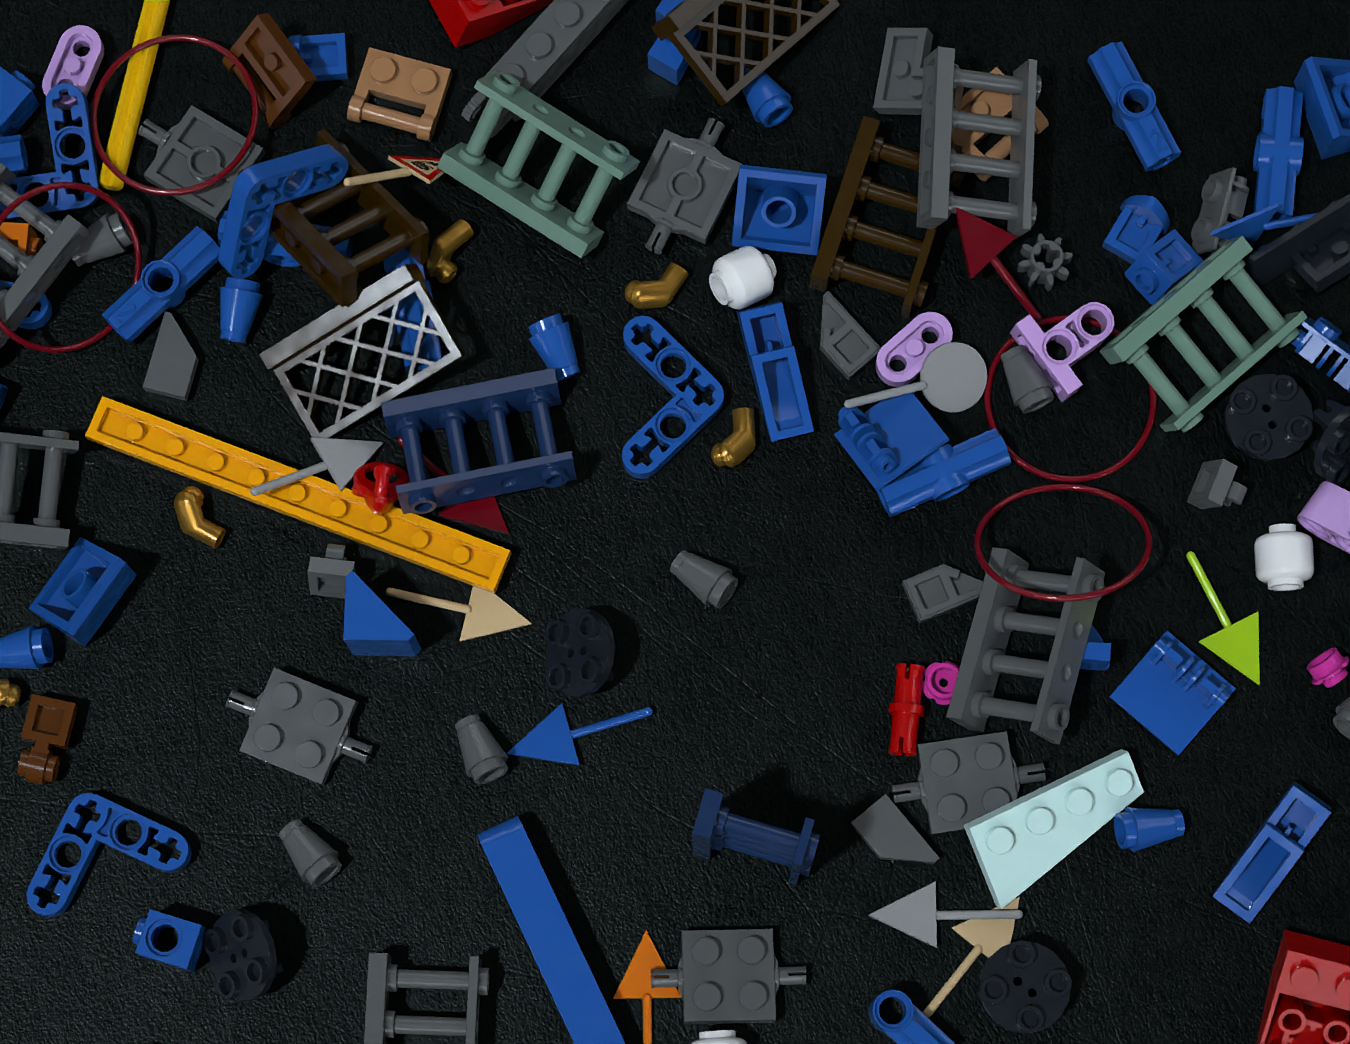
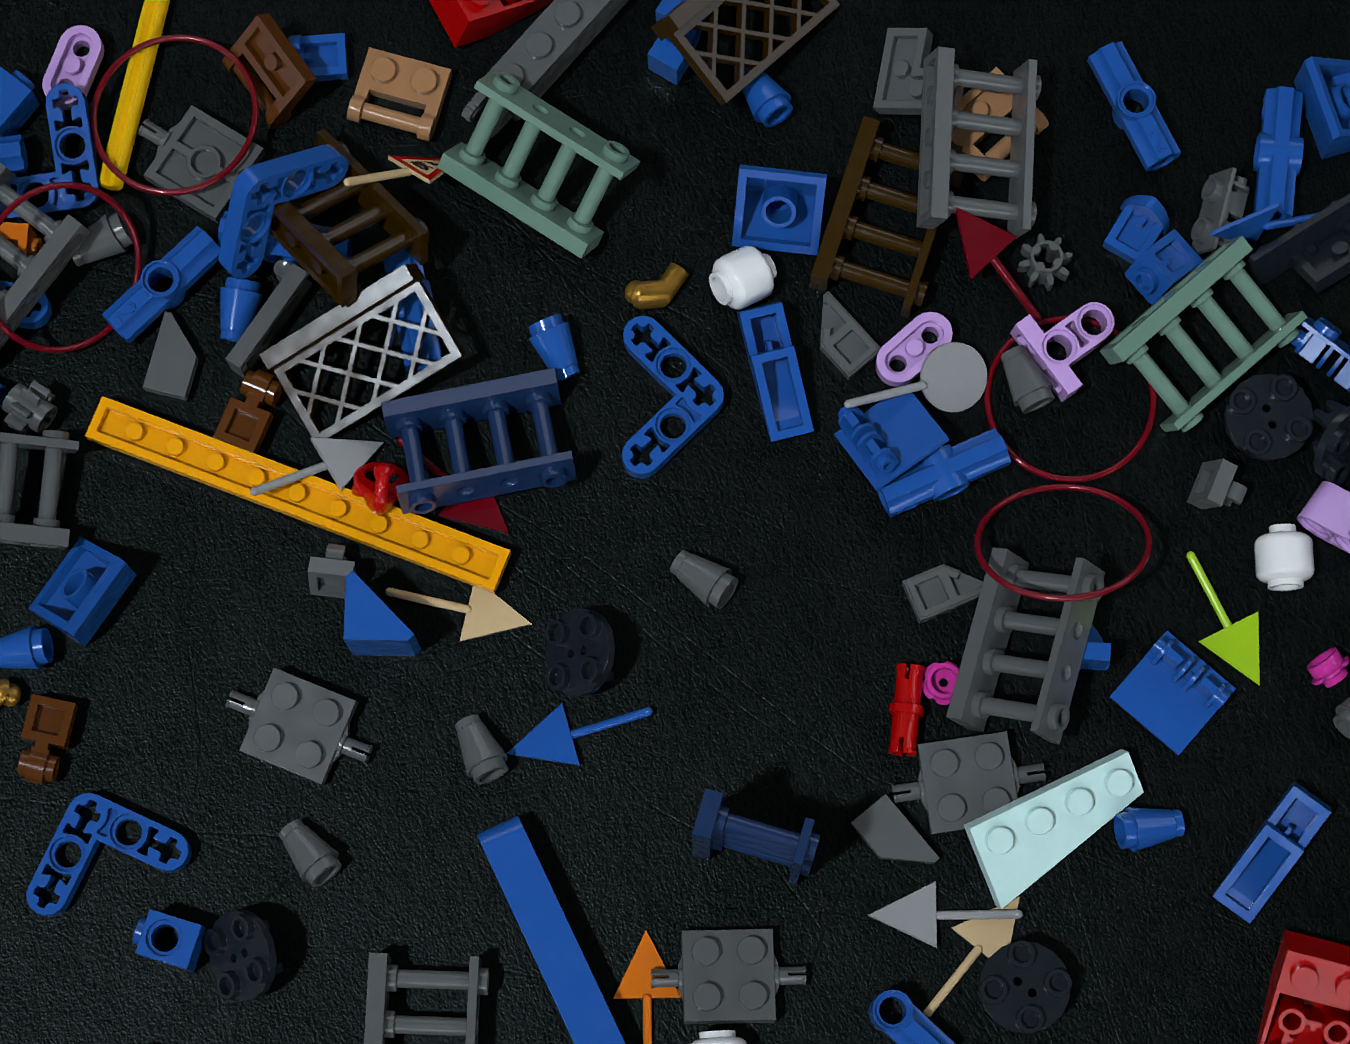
pearl gold arm [174,486,226,549] -> none
pearl gold arm [427,219,473,283] -> none
dark grey plate [627,118,743,254] -> none
pearl gold arm [711,407,756,467] -> none
none -> dark grey gear [2,380,58,435]
none -> reddish brown plate [213,369,283,454]
none -> dark grey hinge [226,260,313,378]

